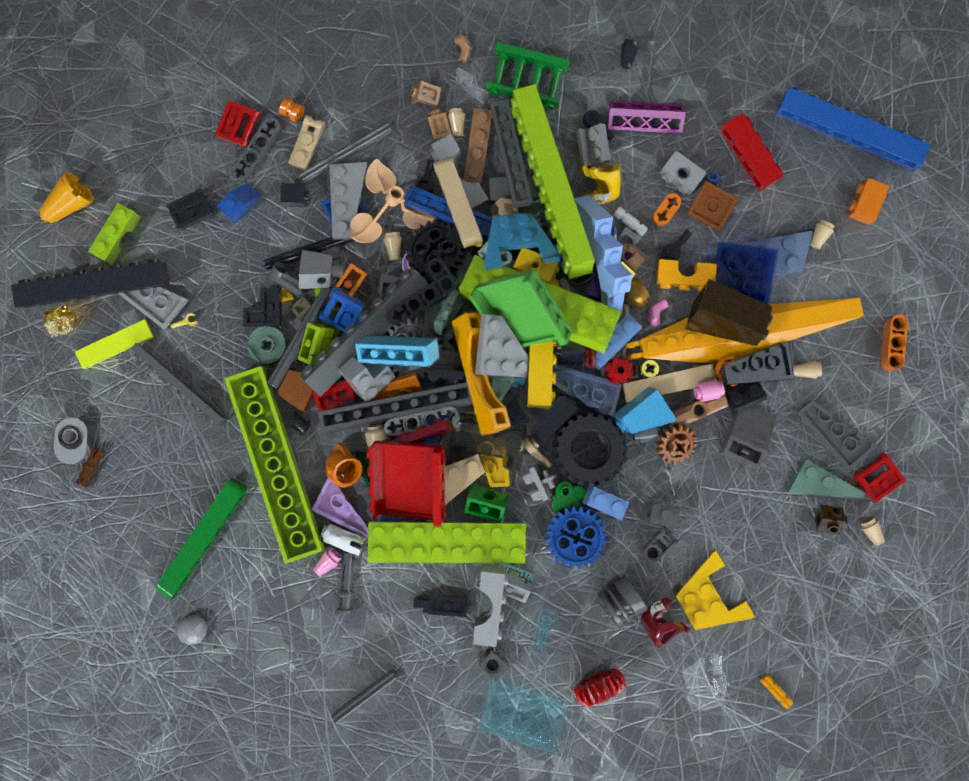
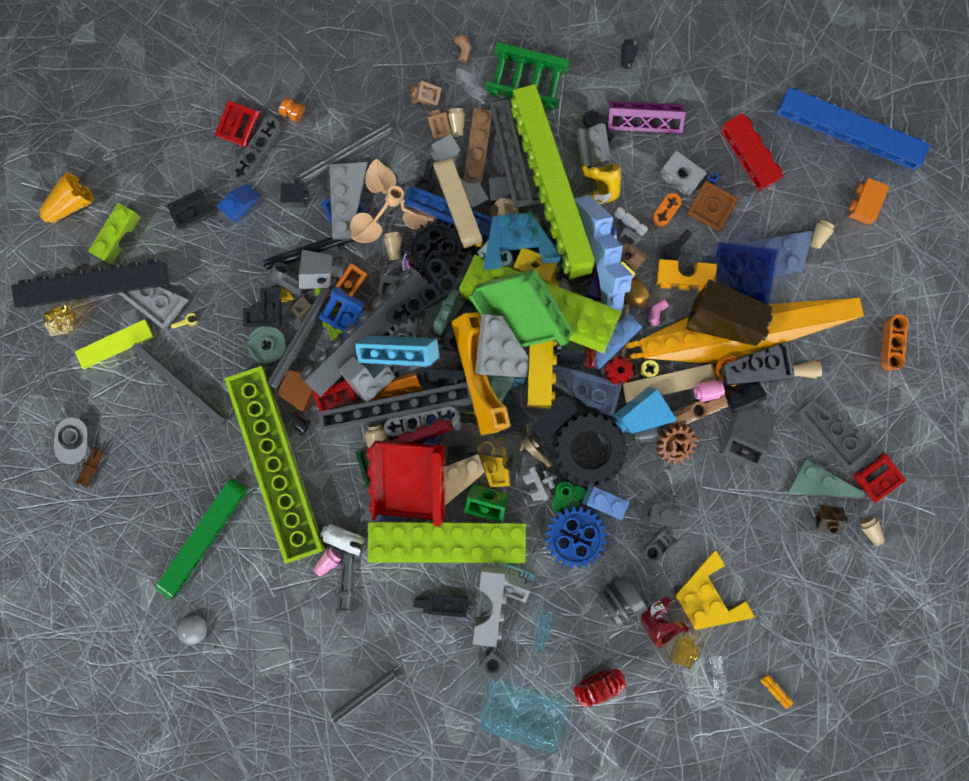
tan plate [288,115,325,170] -> none
lime brick [298,322,335,365] -> none
lavender wing [312,478,368,539] -> none
orange helmet [325,443,362,488] -> none
none -> clear yellow brick [669,636,700,669]

